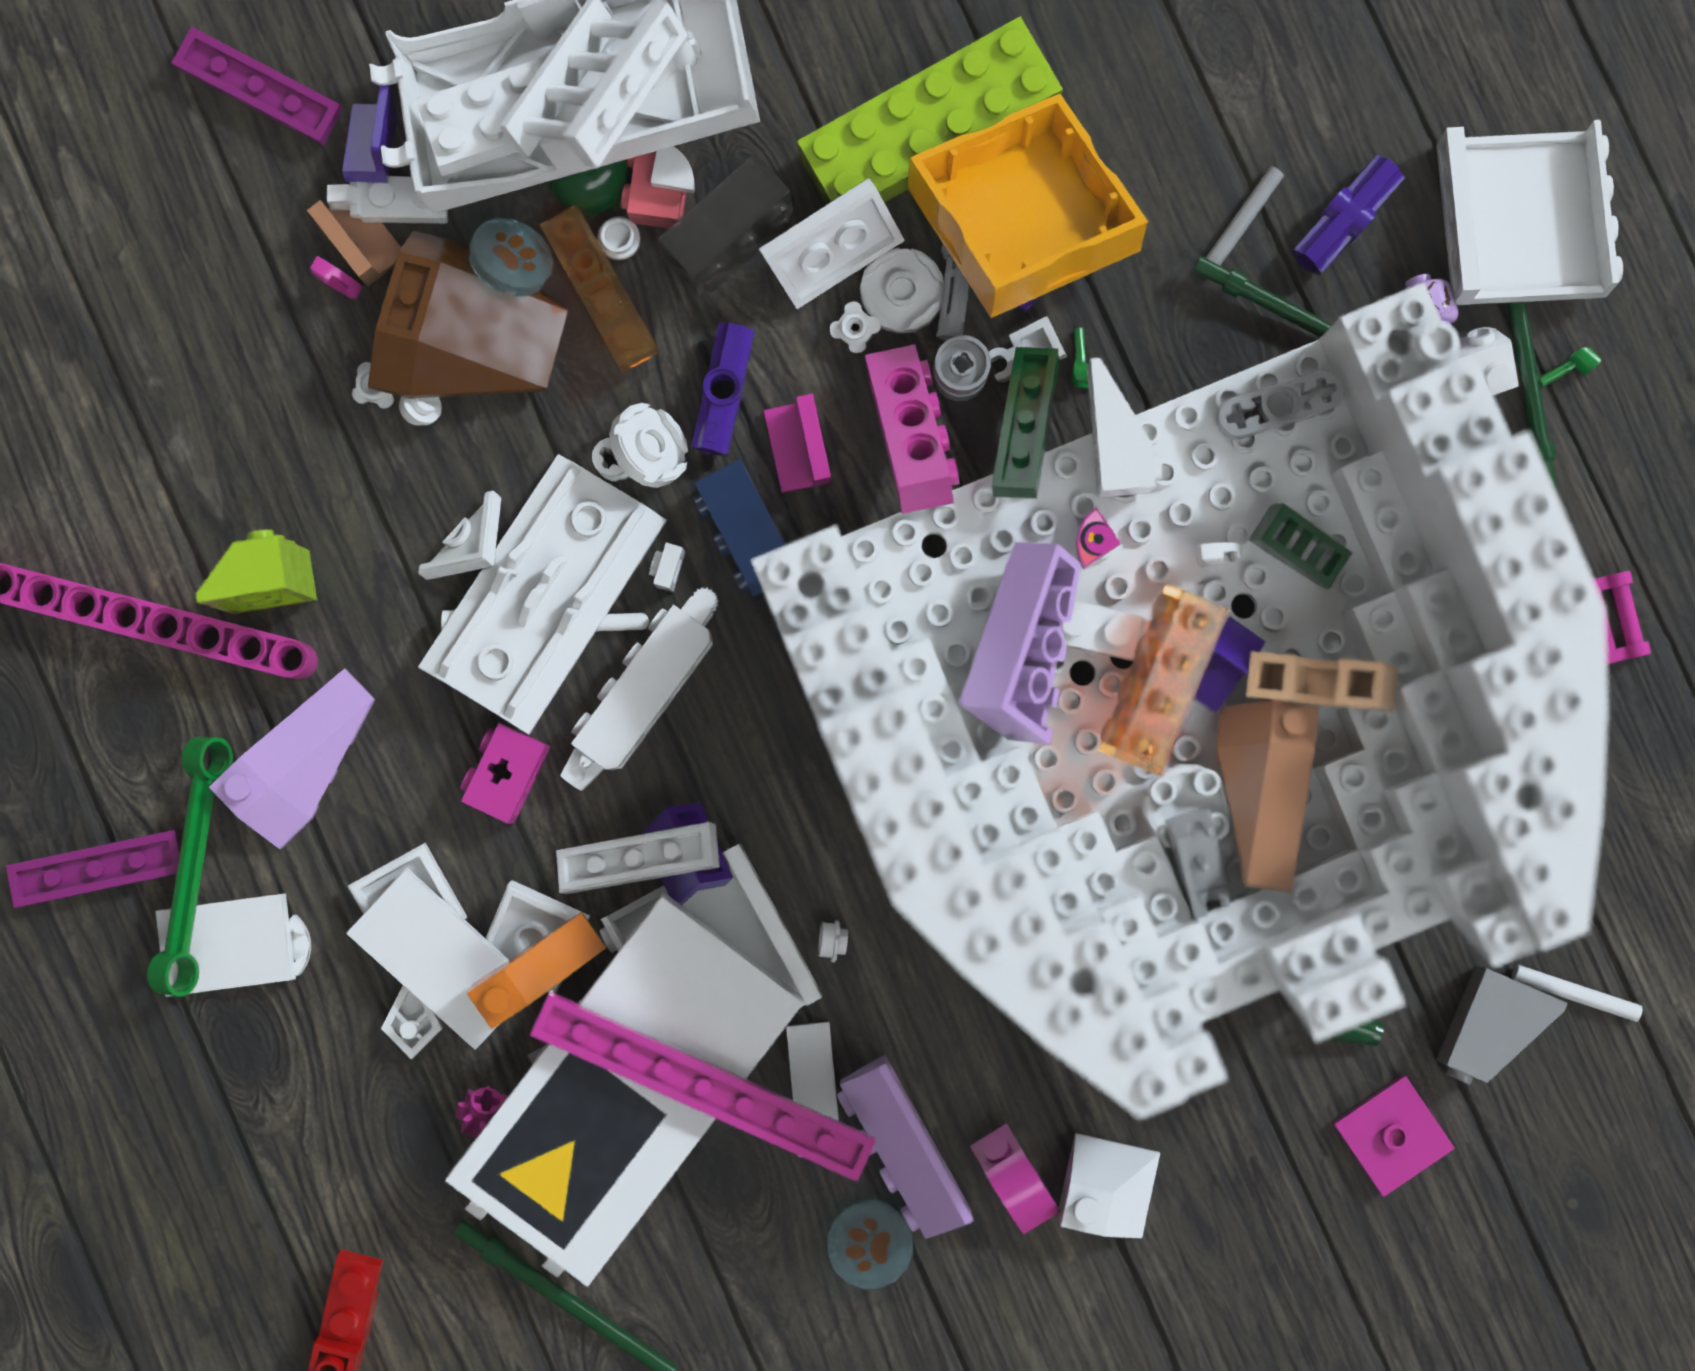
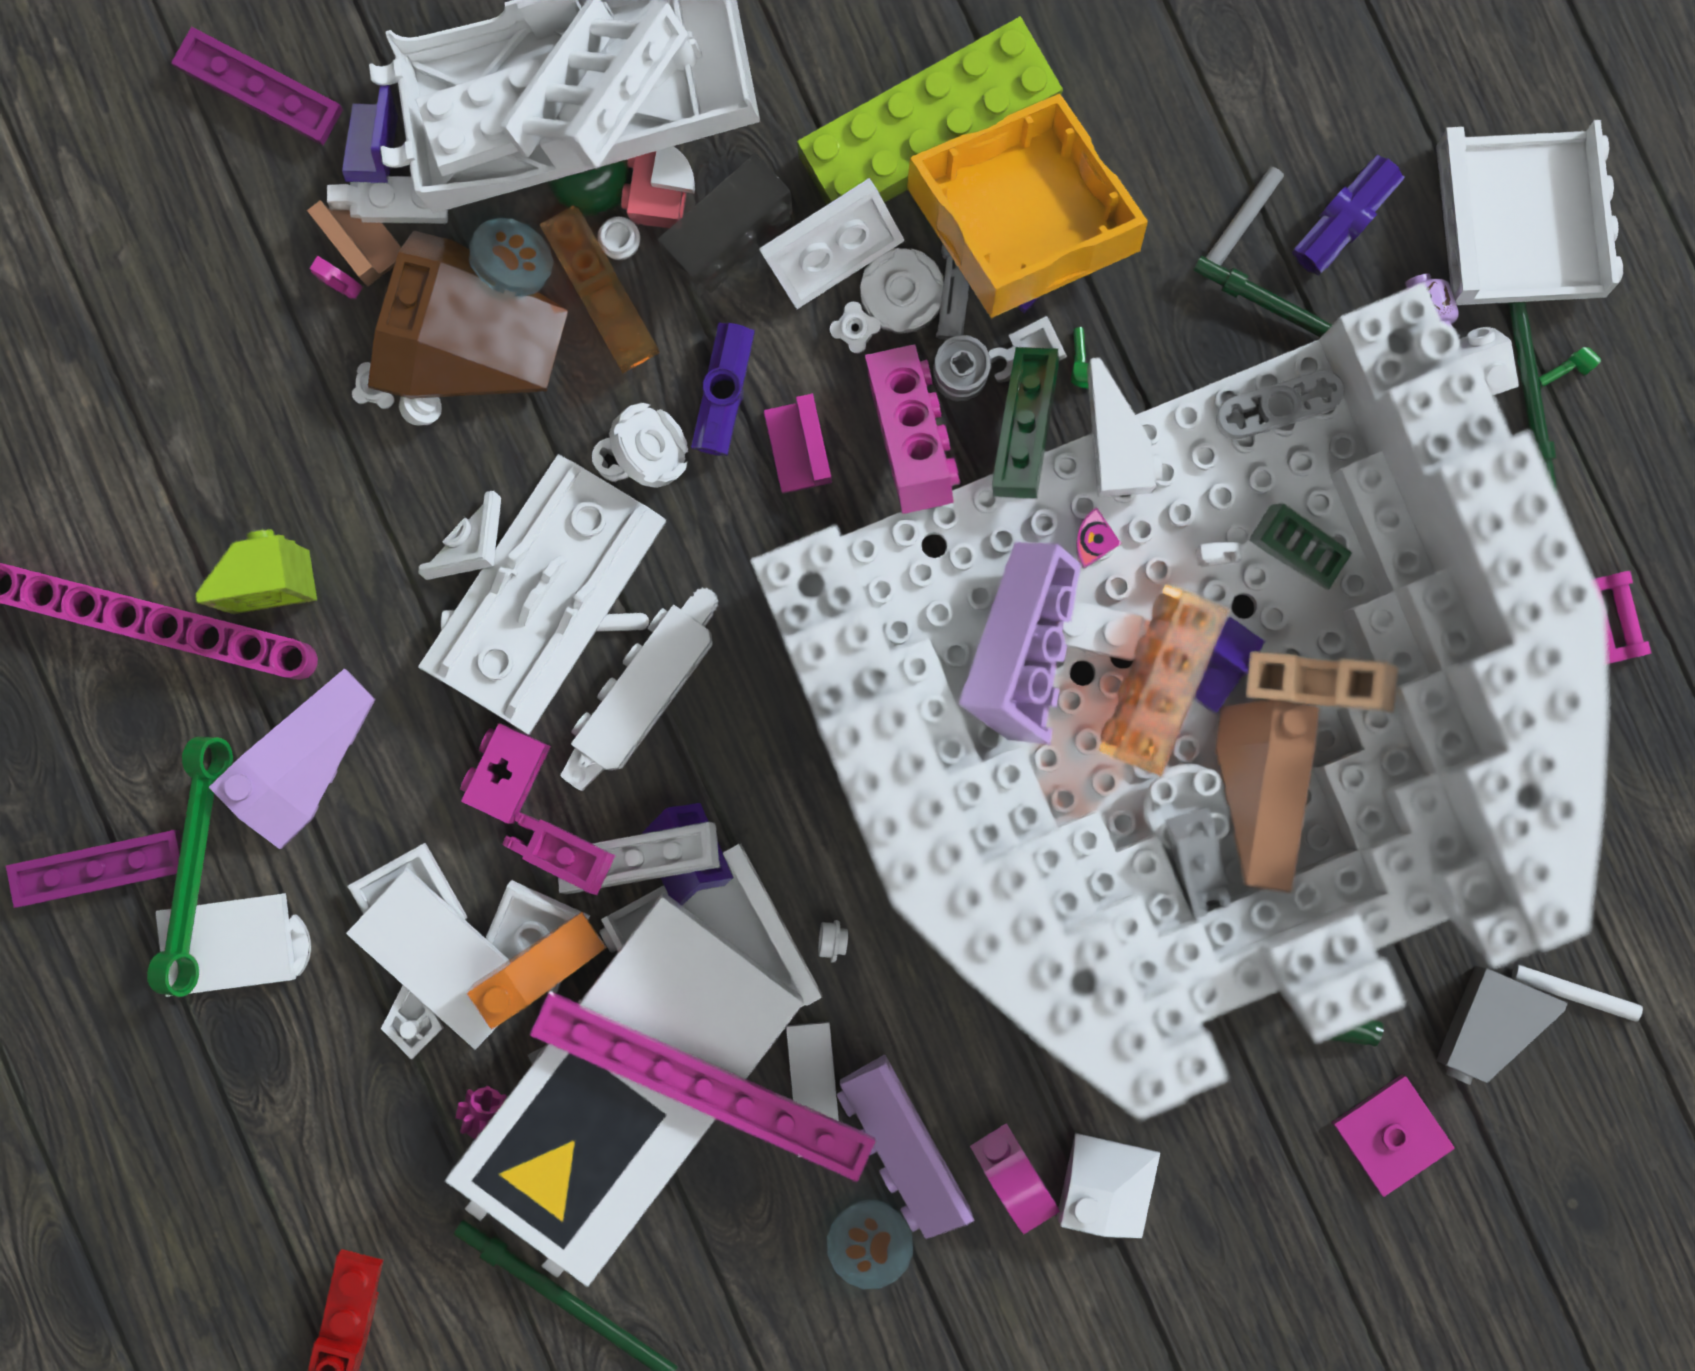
white plate [649,542,686,592] -> none
dark blue brick [692,459,786,600] -> none
none -> dark pink hinge [502,811,616,895]

